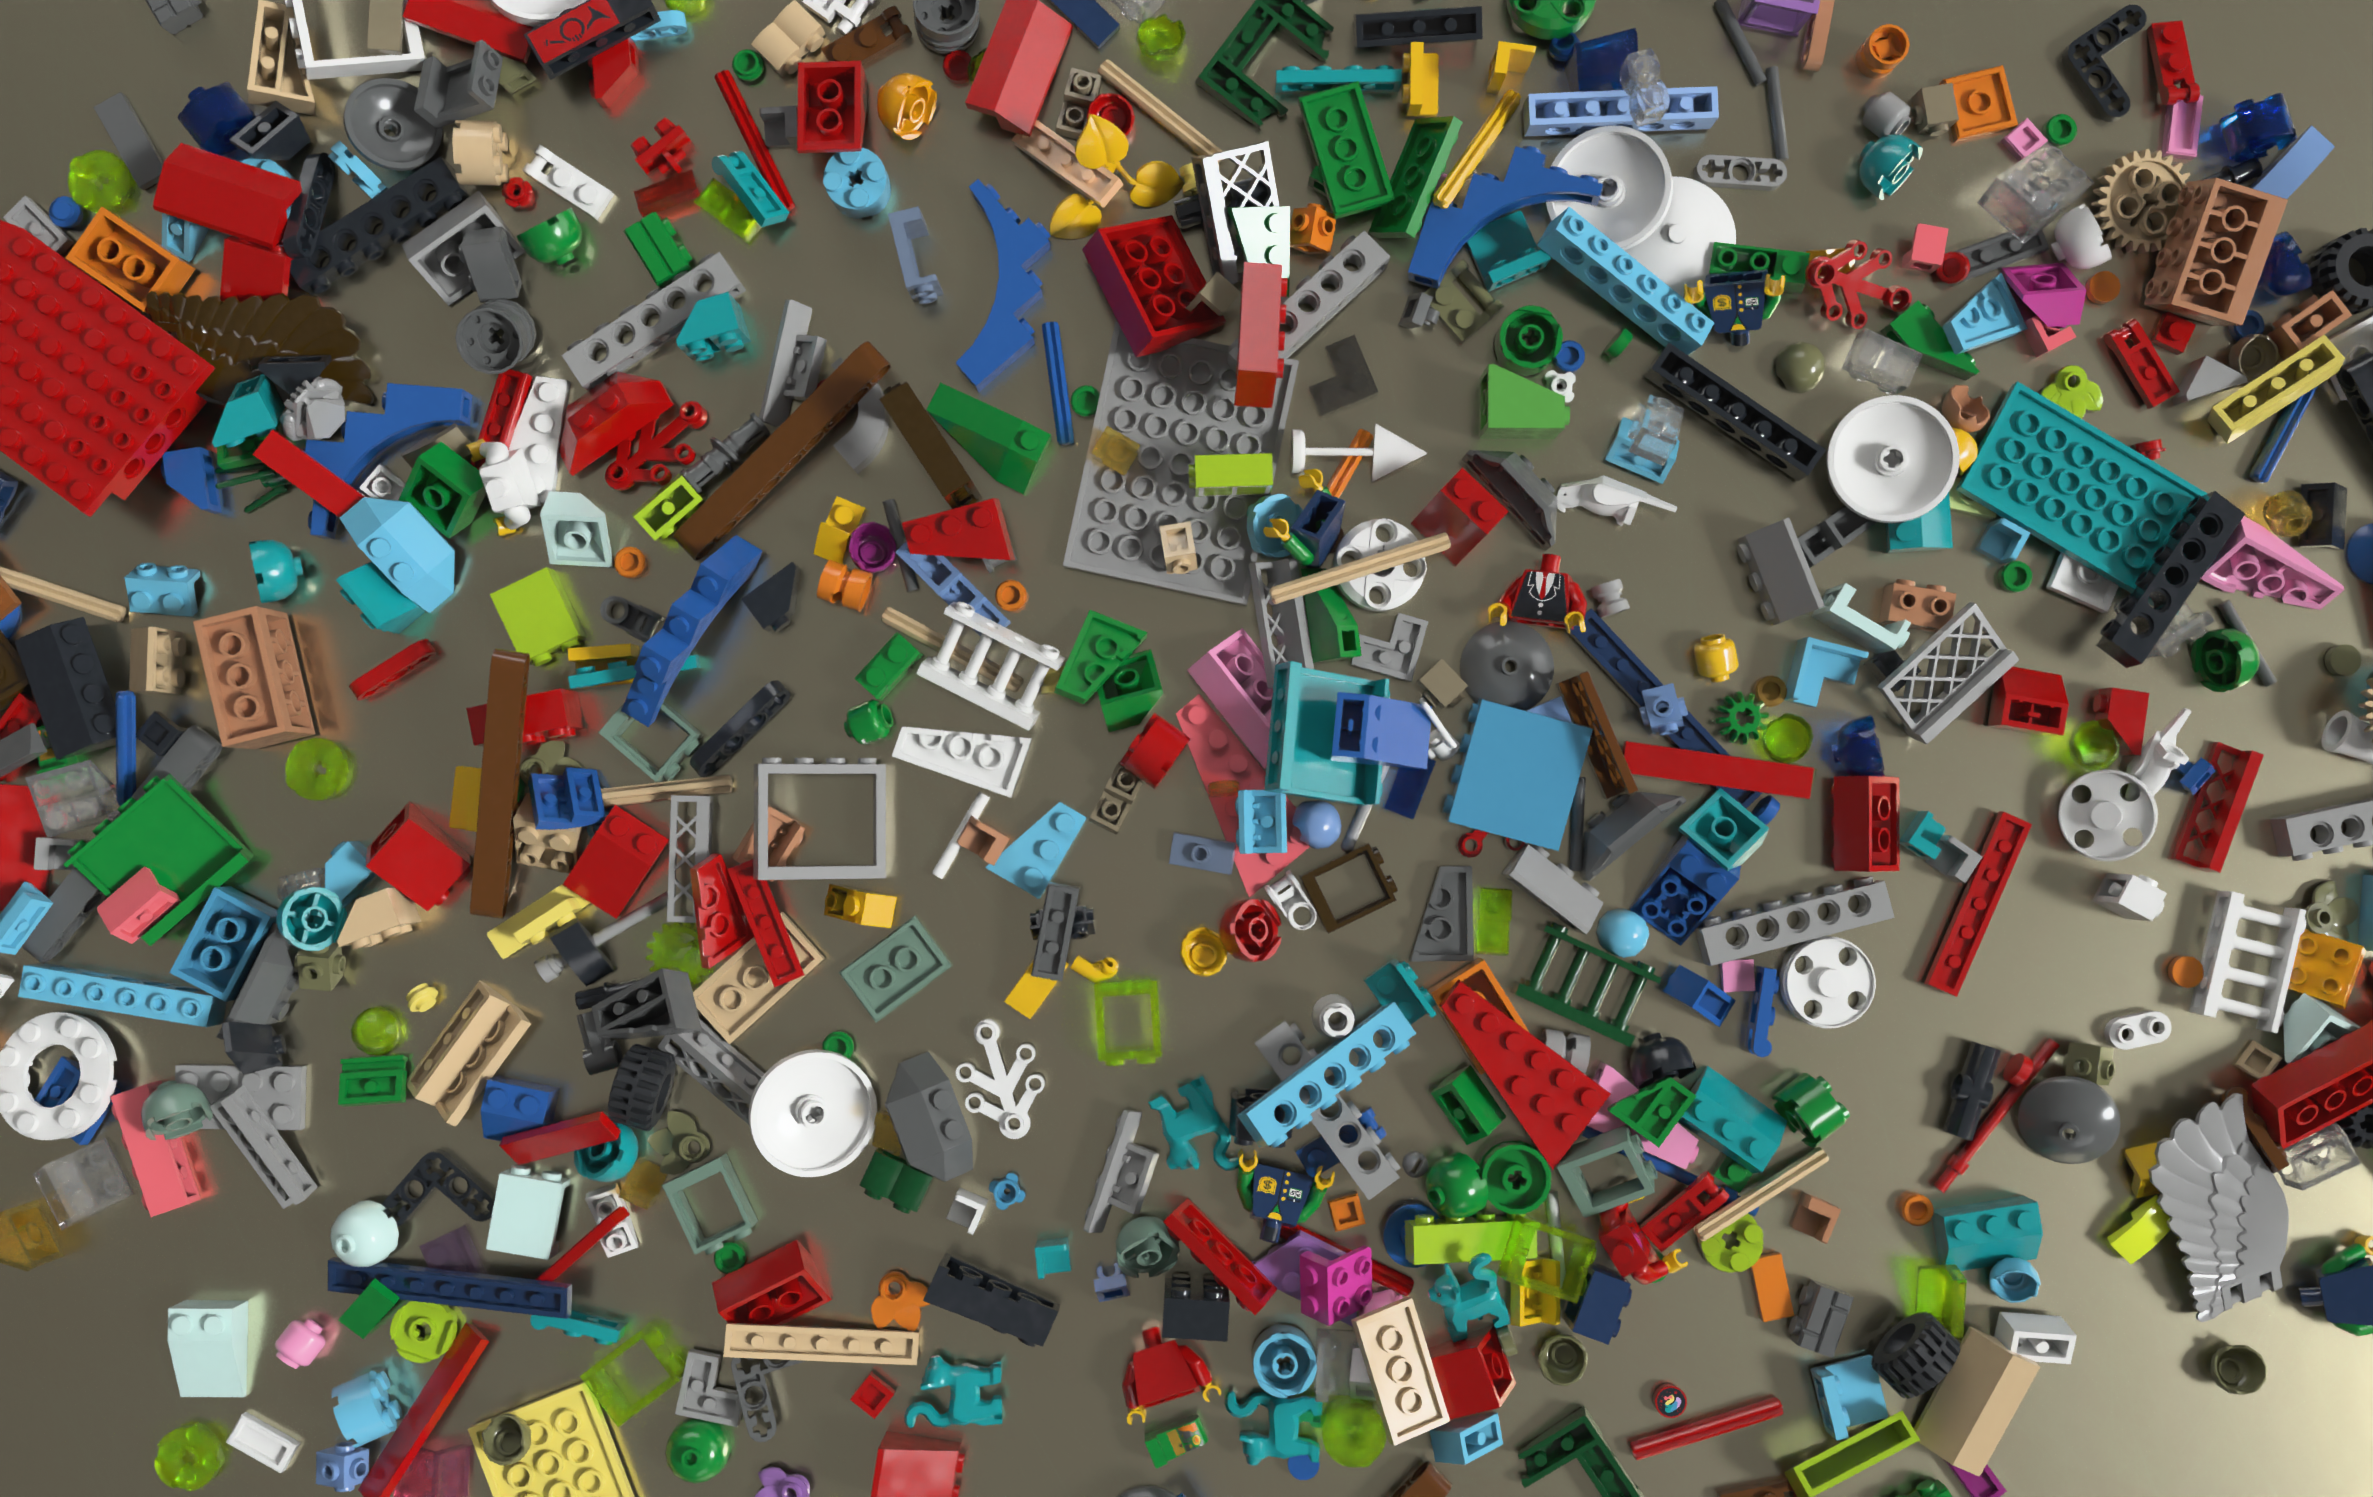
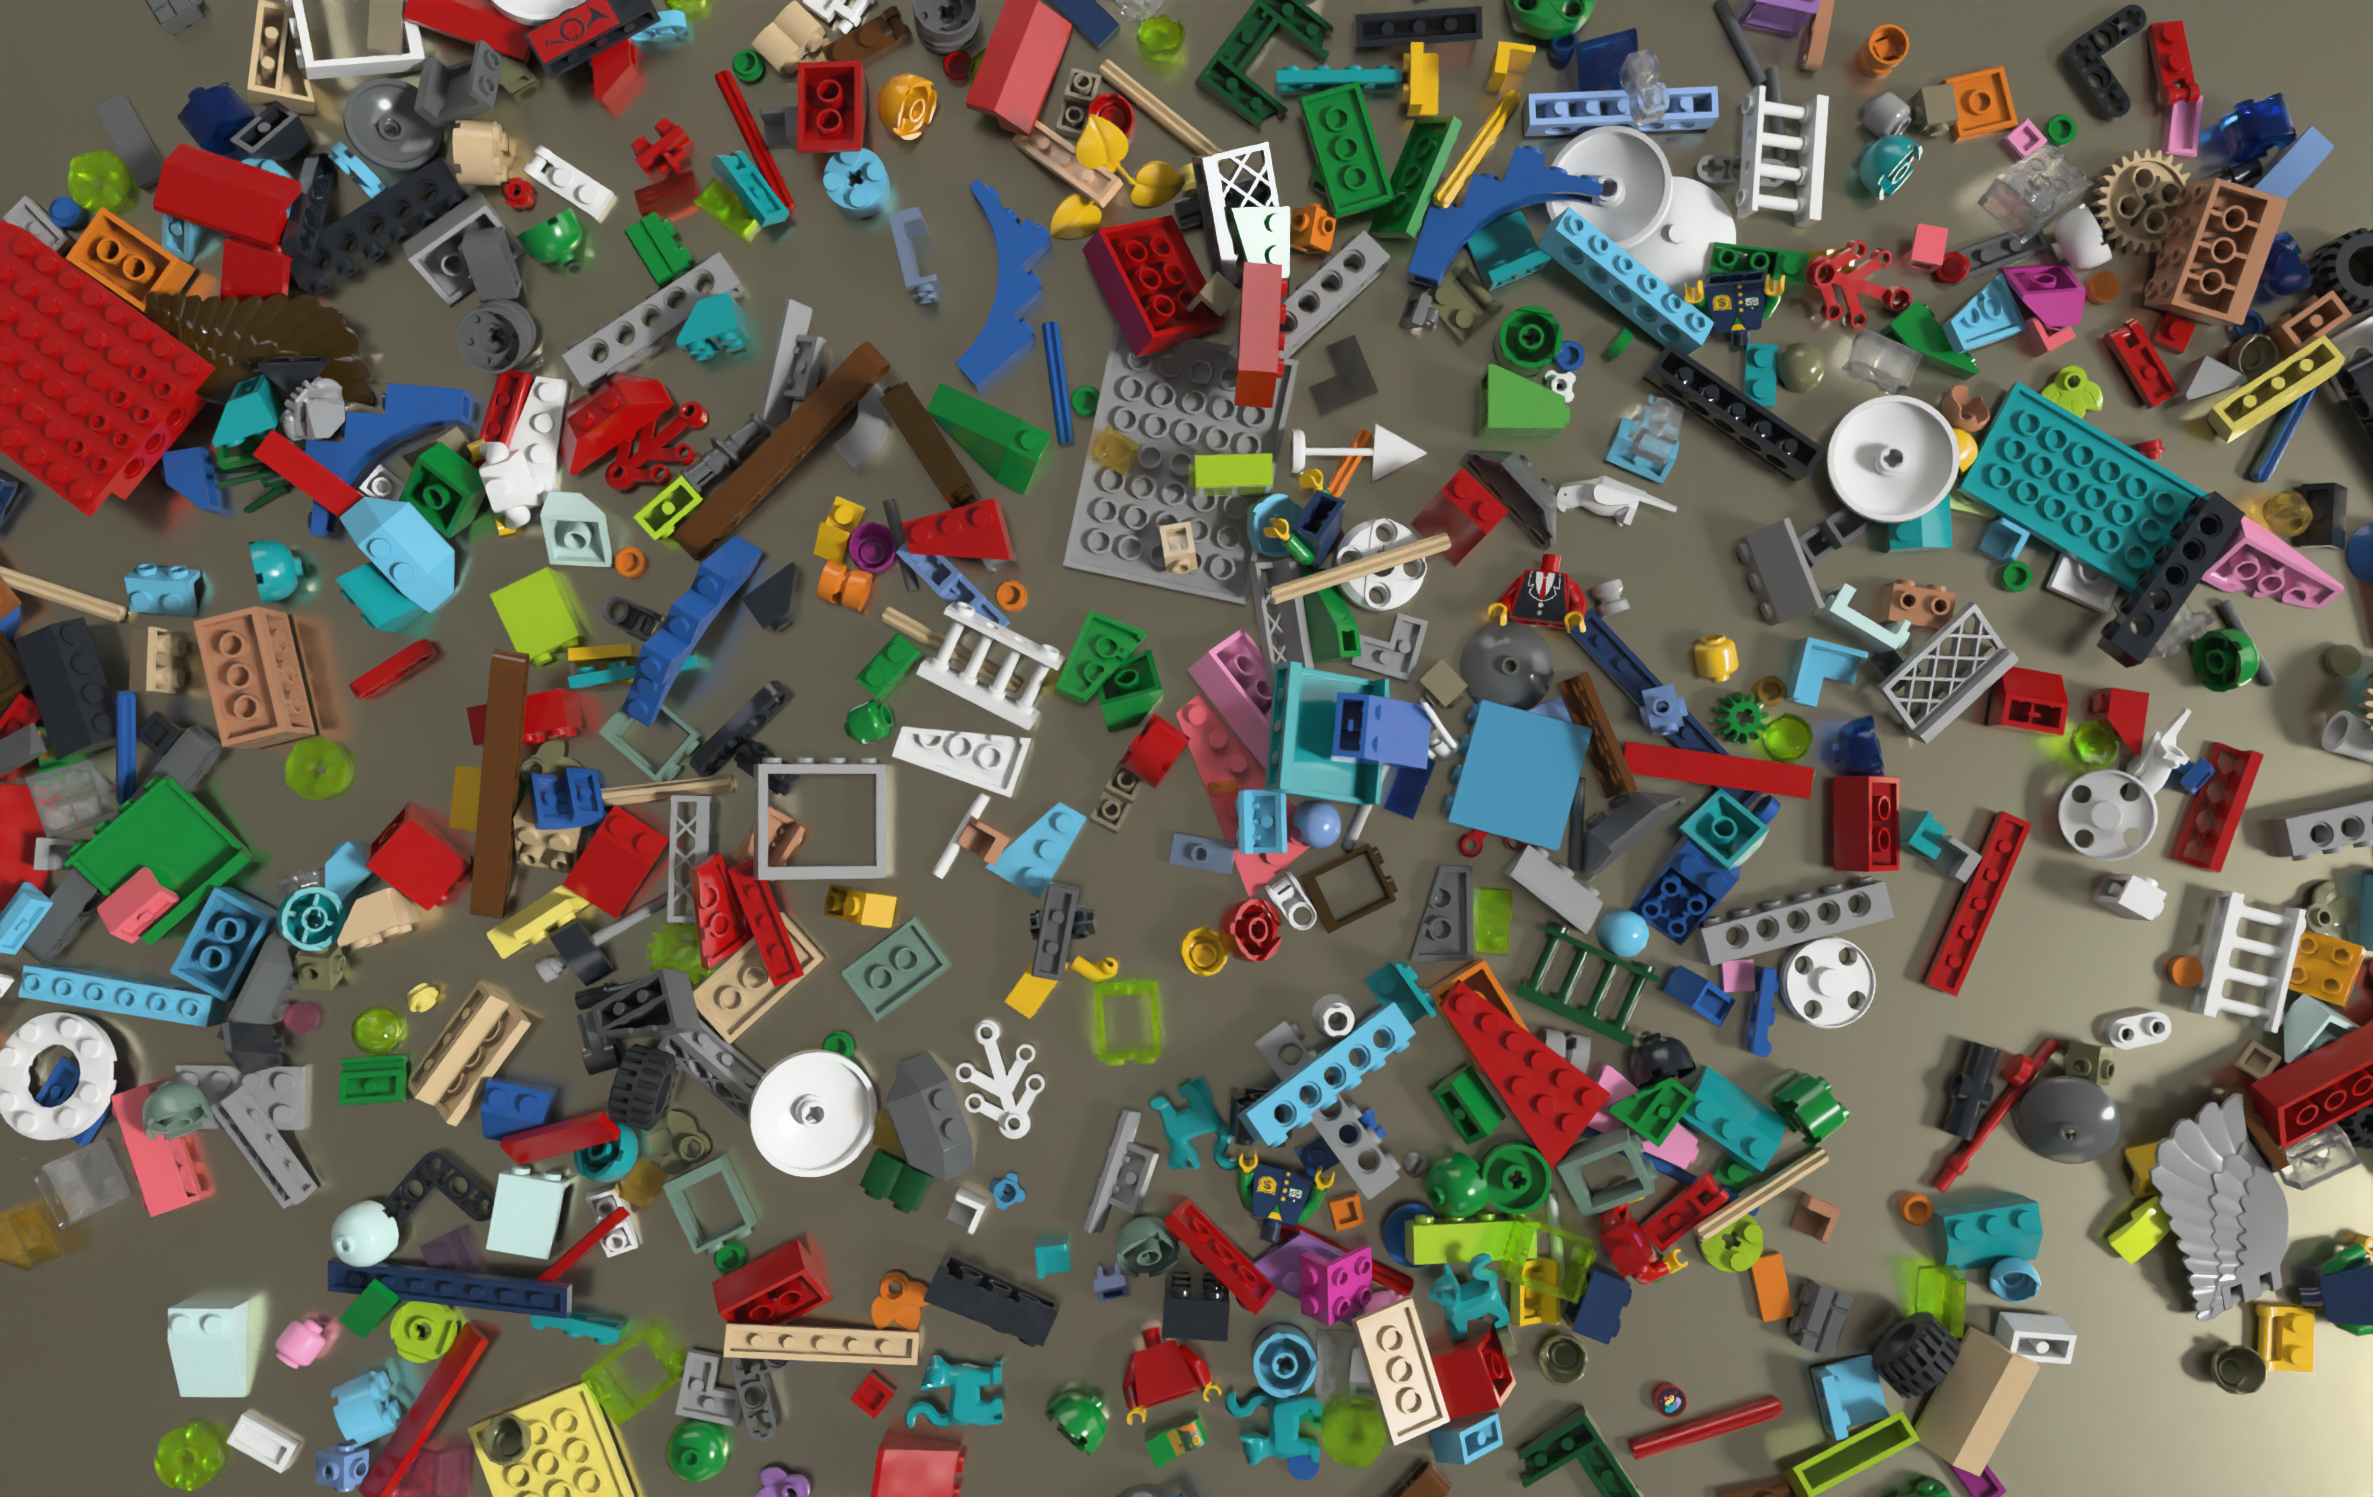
none -> clear pink tile [284,1002,320,1034]
none -> black hinge [734,739,801,796]
none -> green cylinder [1044,1392,1107,1457]
none -> white fence [1735,85,1829,228]
none -> teal plate [1742,343,1778,409]
none -> yellow plate [2255,1303,2315,1372]

